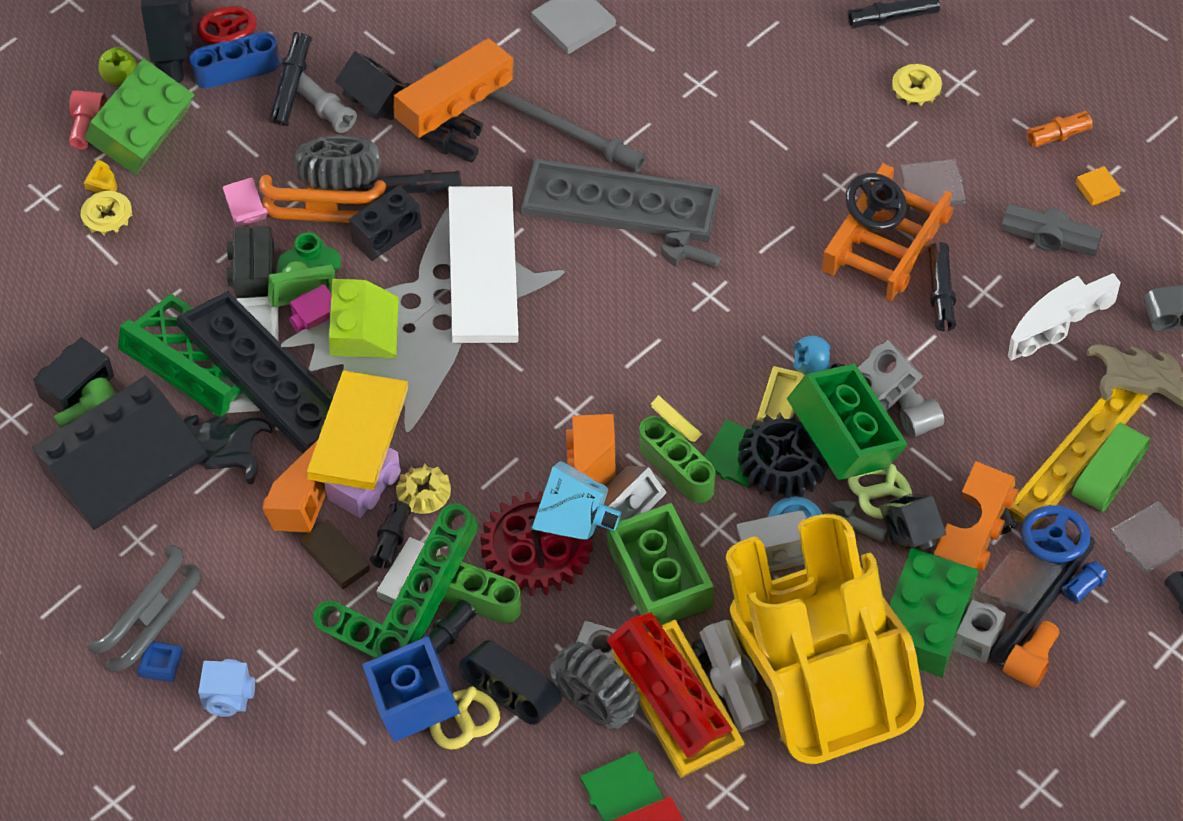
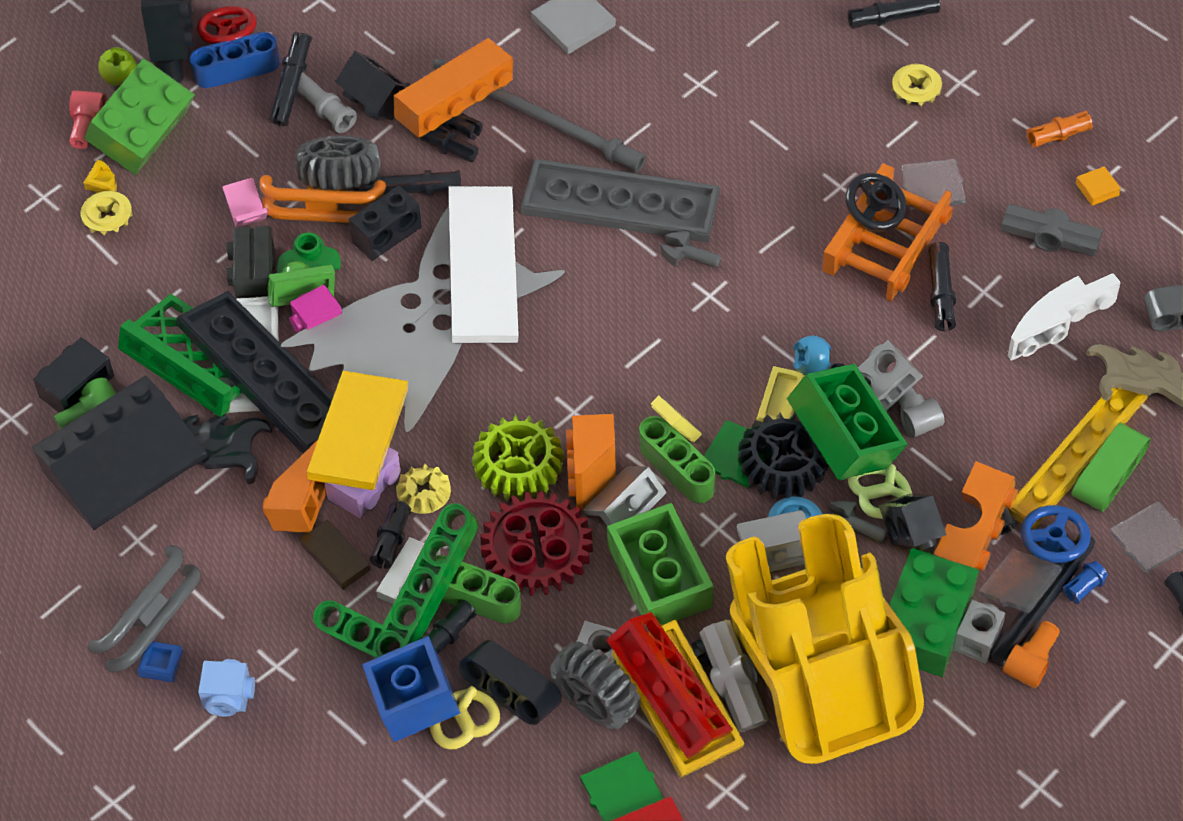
lime slope [329,279,399,359] -> none
medium azure torso [532,461,622,539] -> none
none -> lime gear [472,414,564,502]

